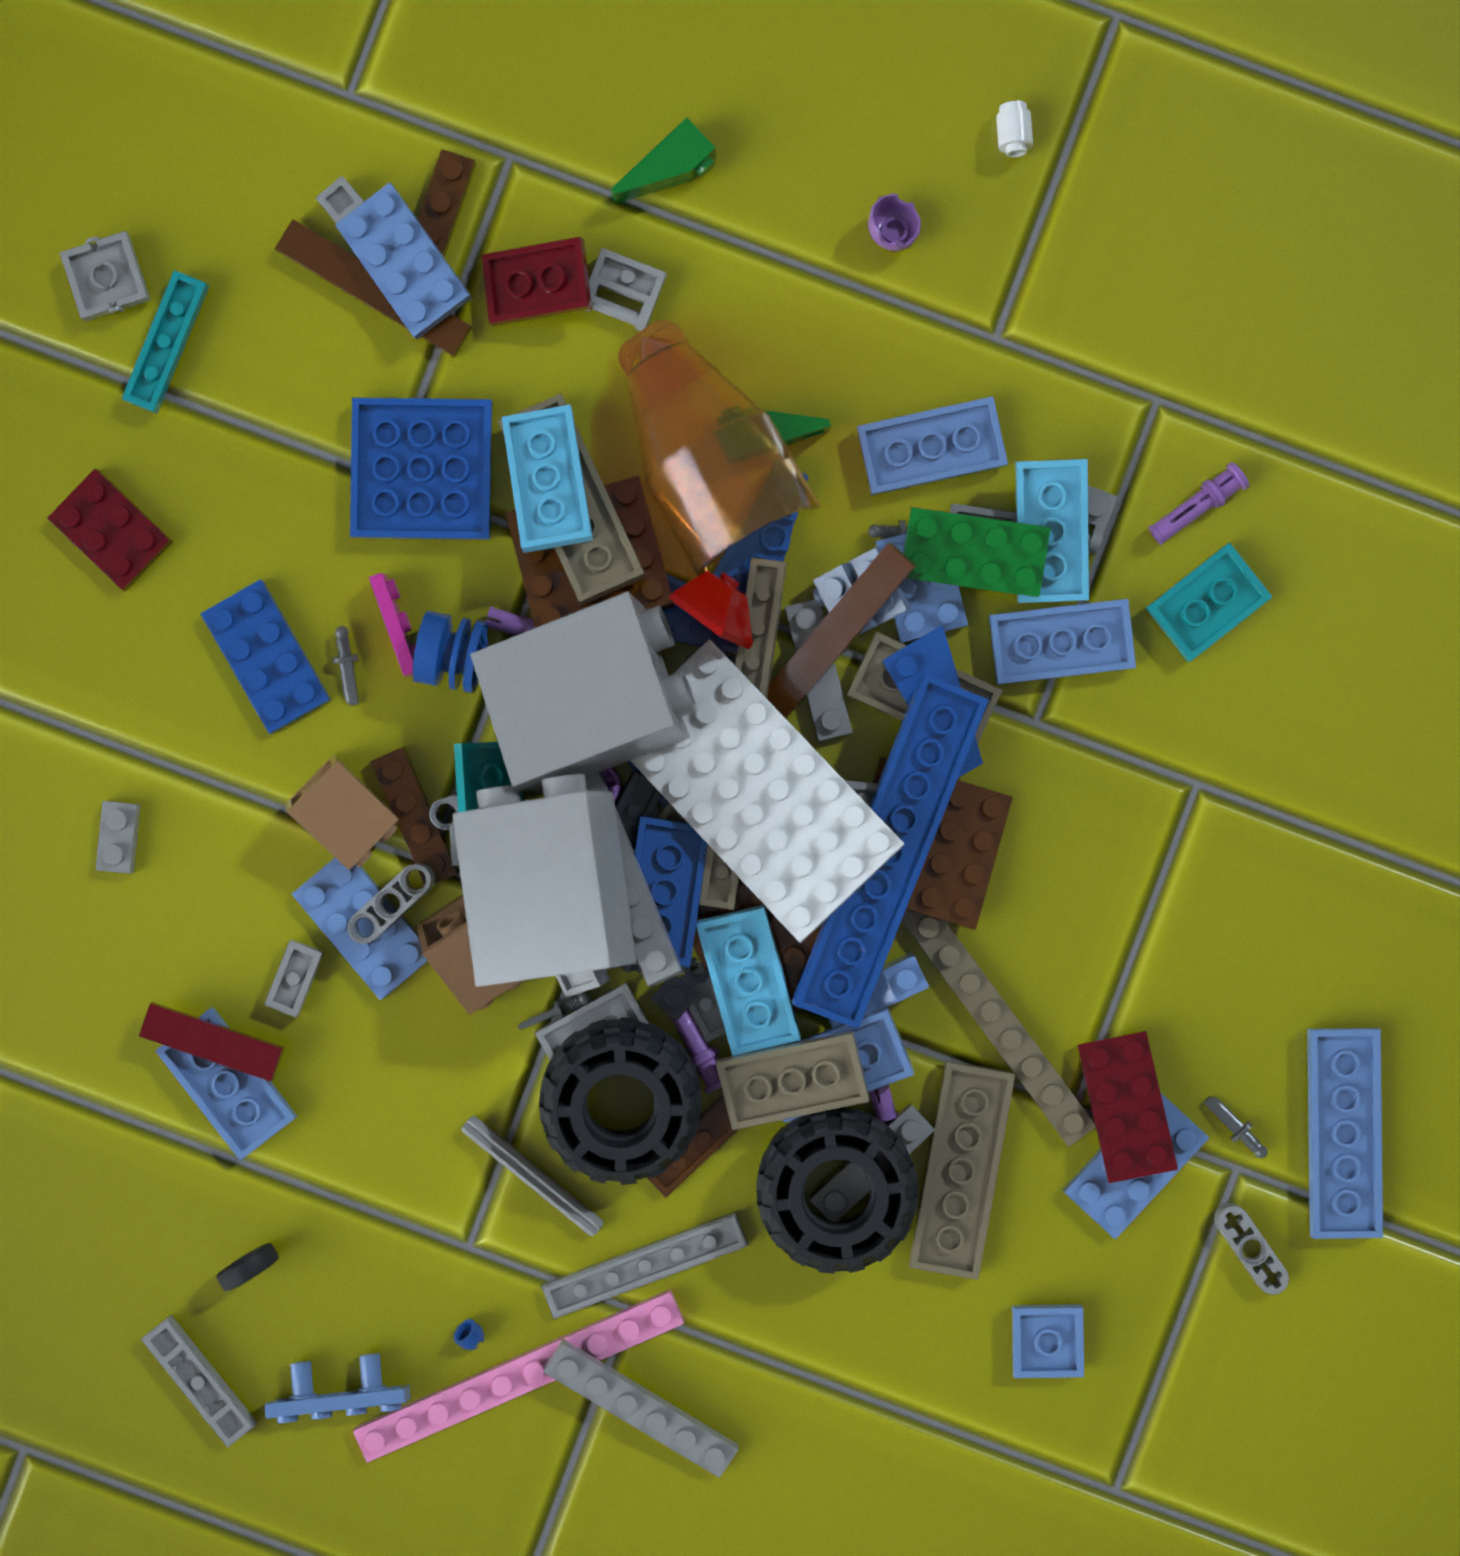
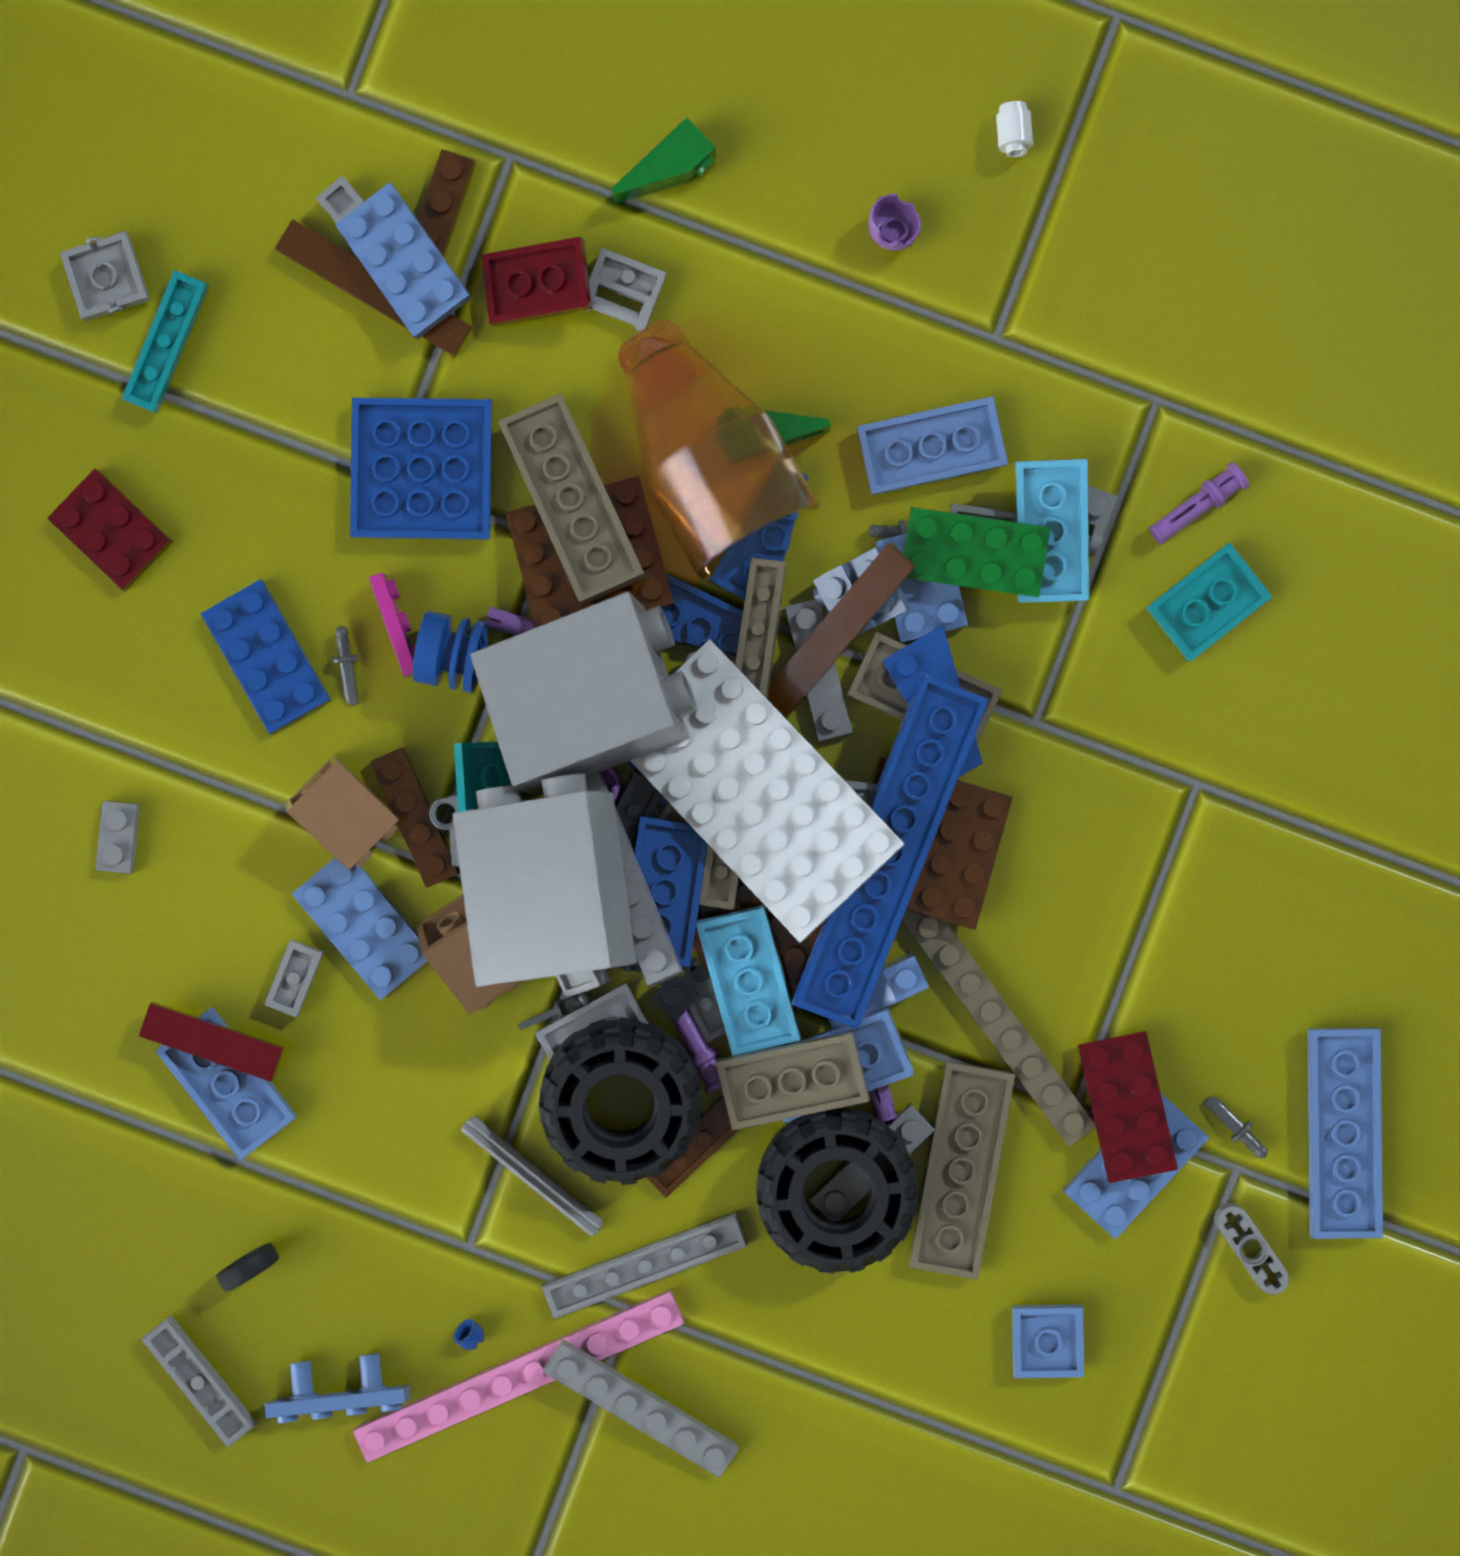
light grey beam [347,863,436,944] -> none
medium azure plate [502,404,593,553] -> none
red slope [668,571,753,650] -> none
medium blue plate [988,599,1136,685] -> none

